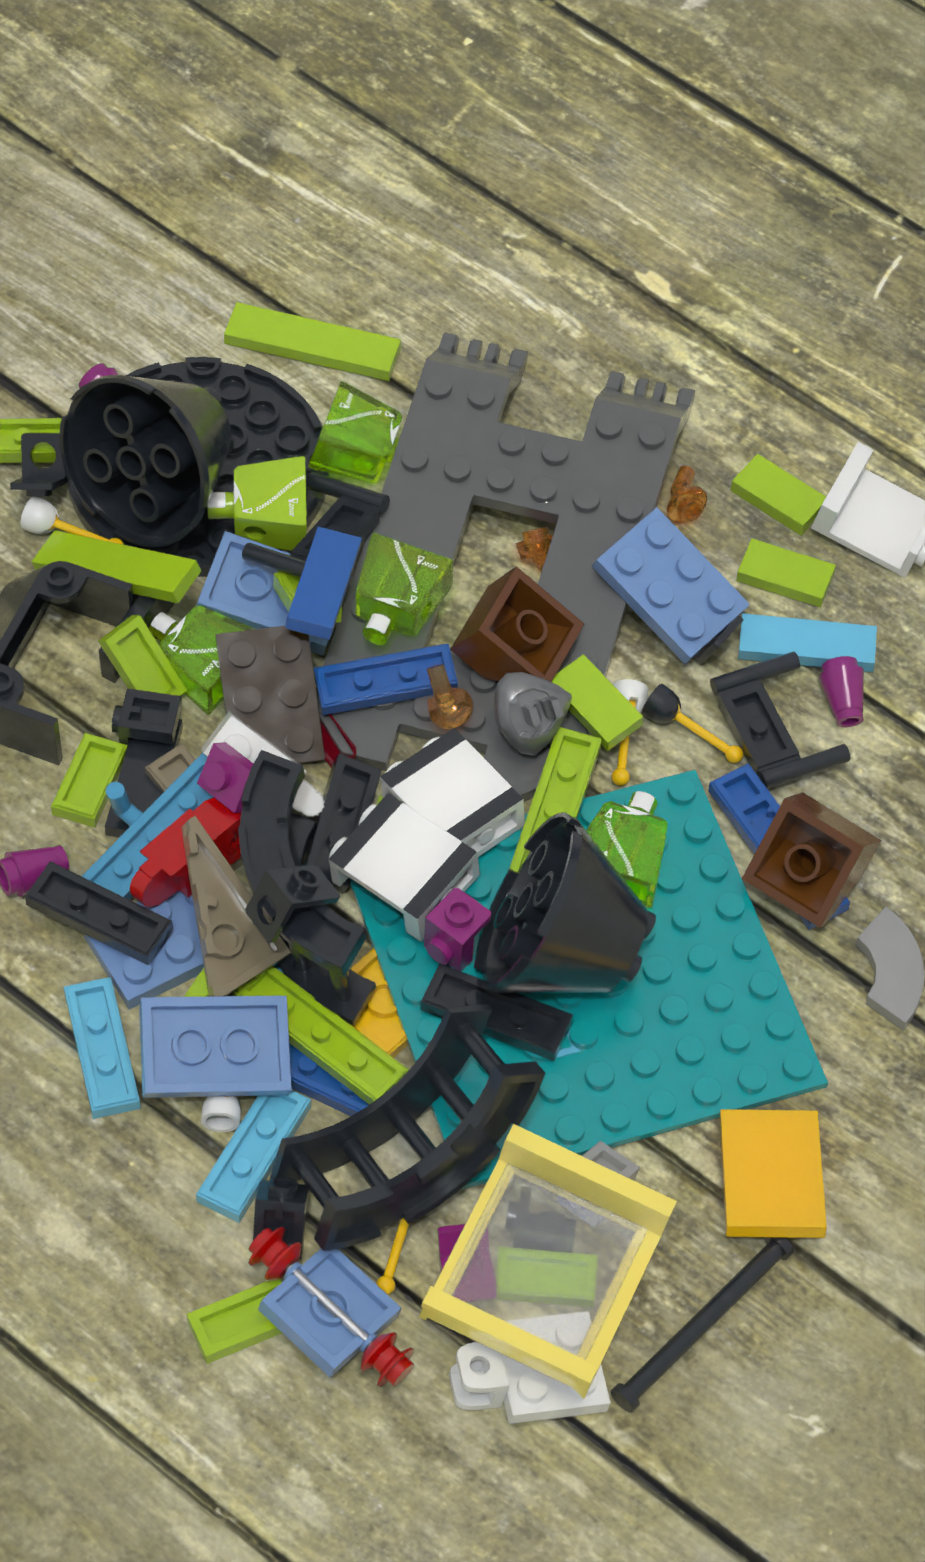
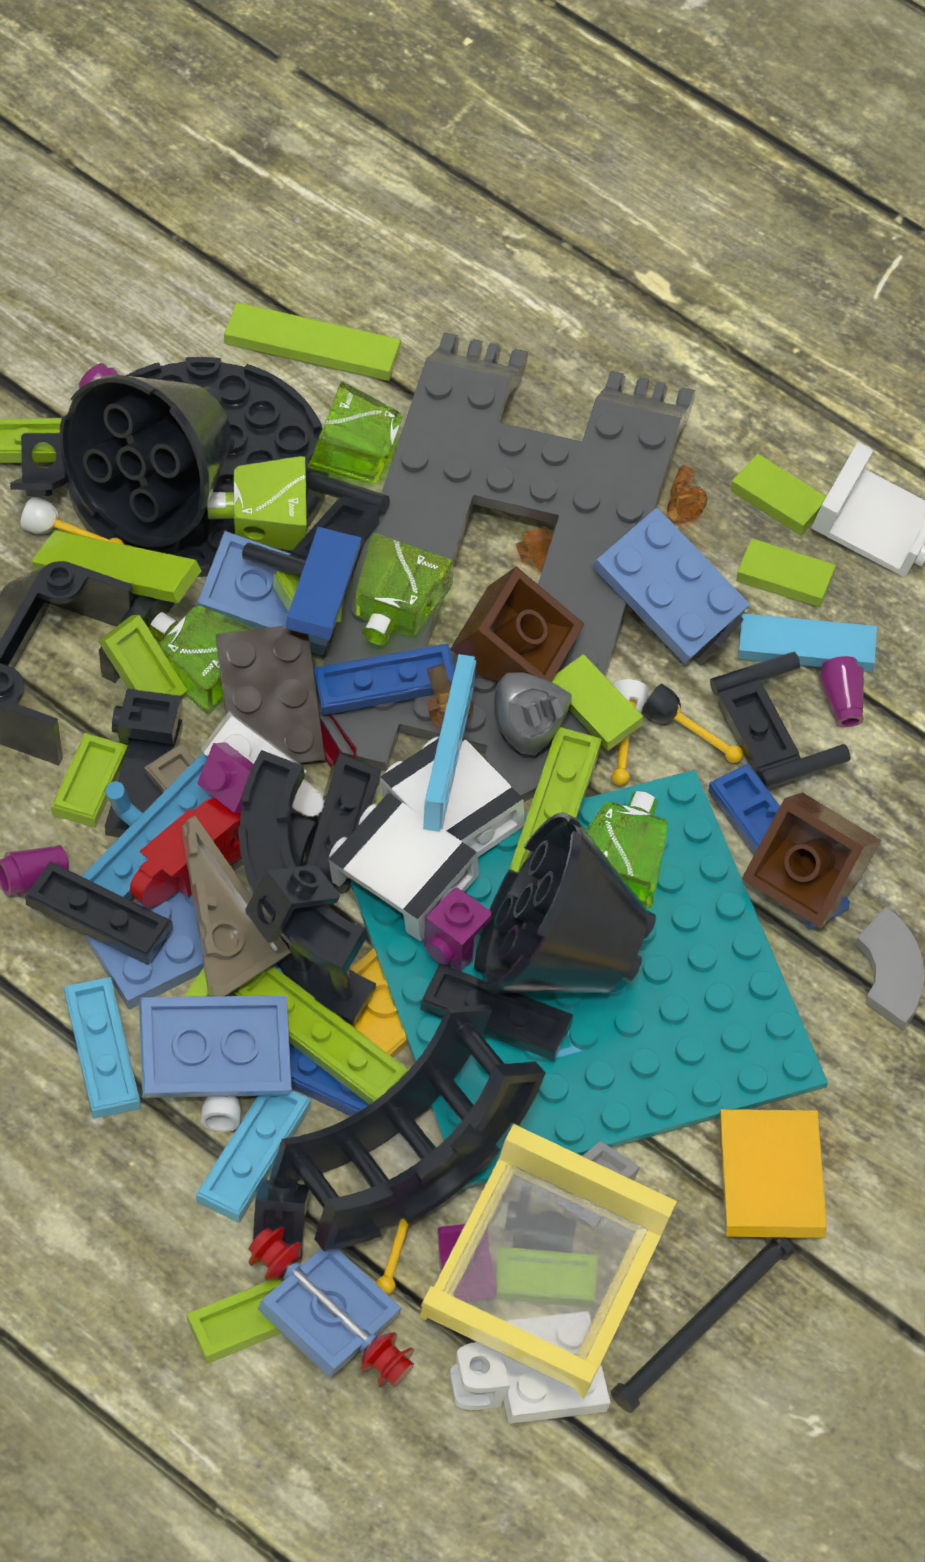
none -> medium azure tile [423,654,476,832]

